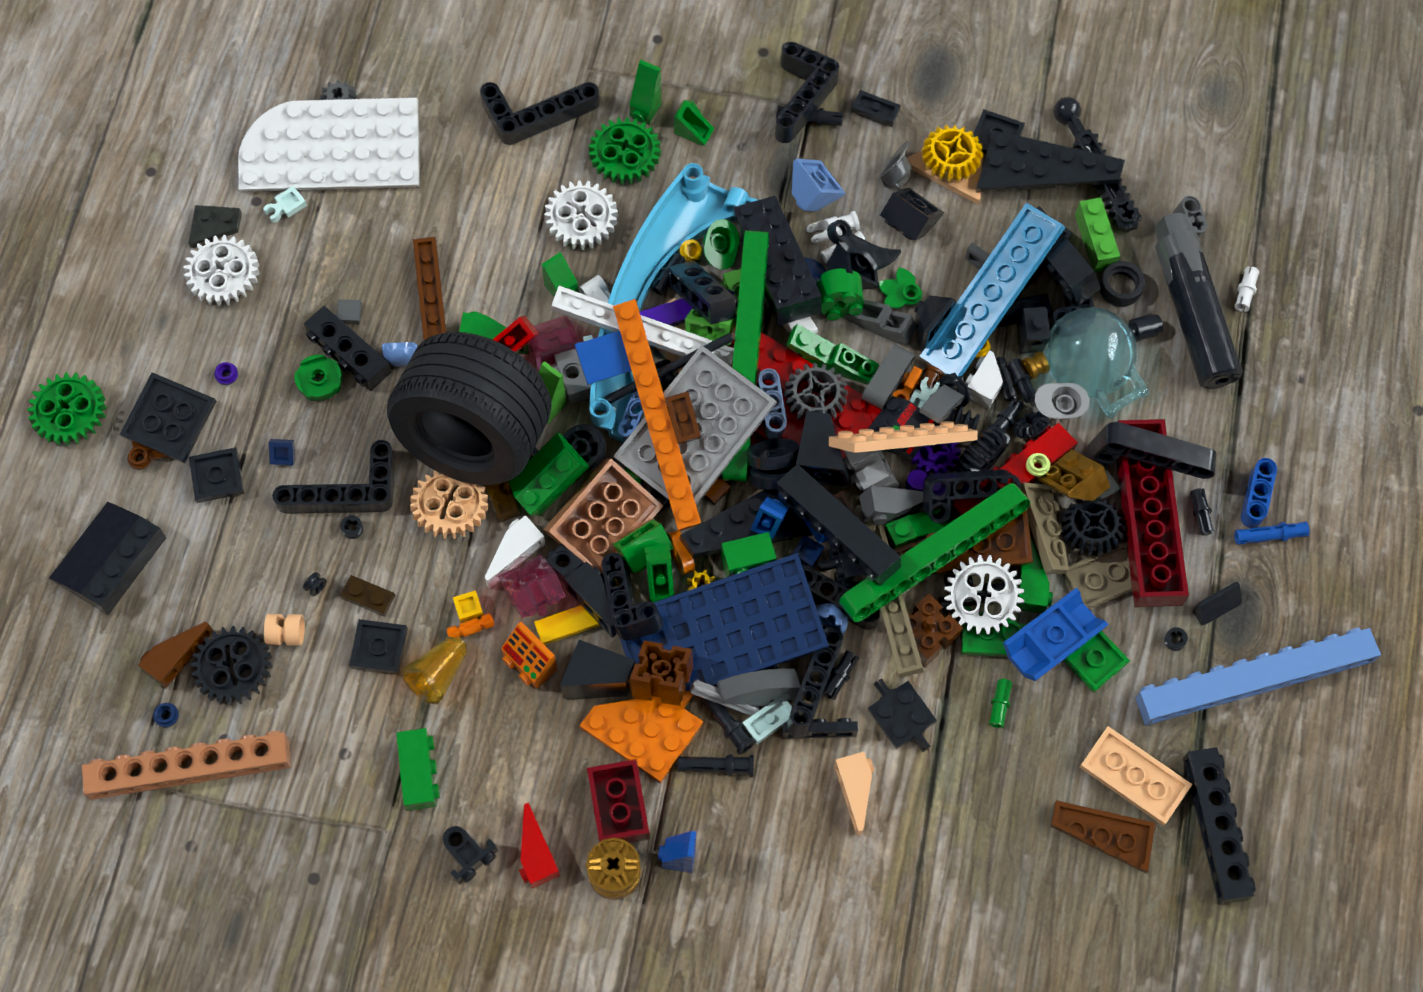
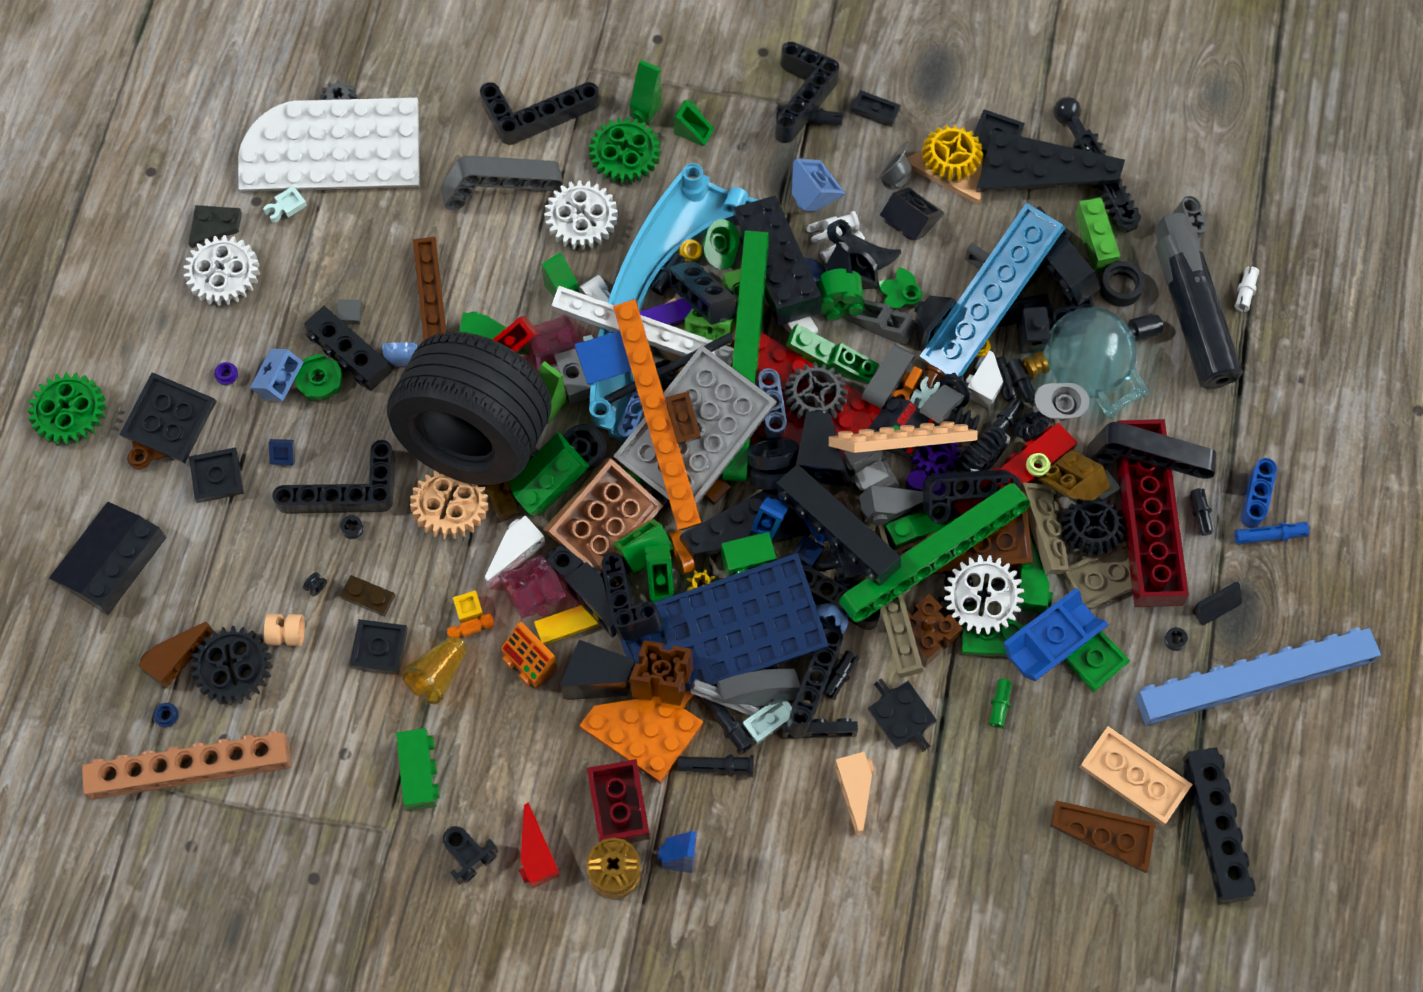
none -> medium blue brick [250,349,303,401]
none -> dark grey beam [441,155,563,210]

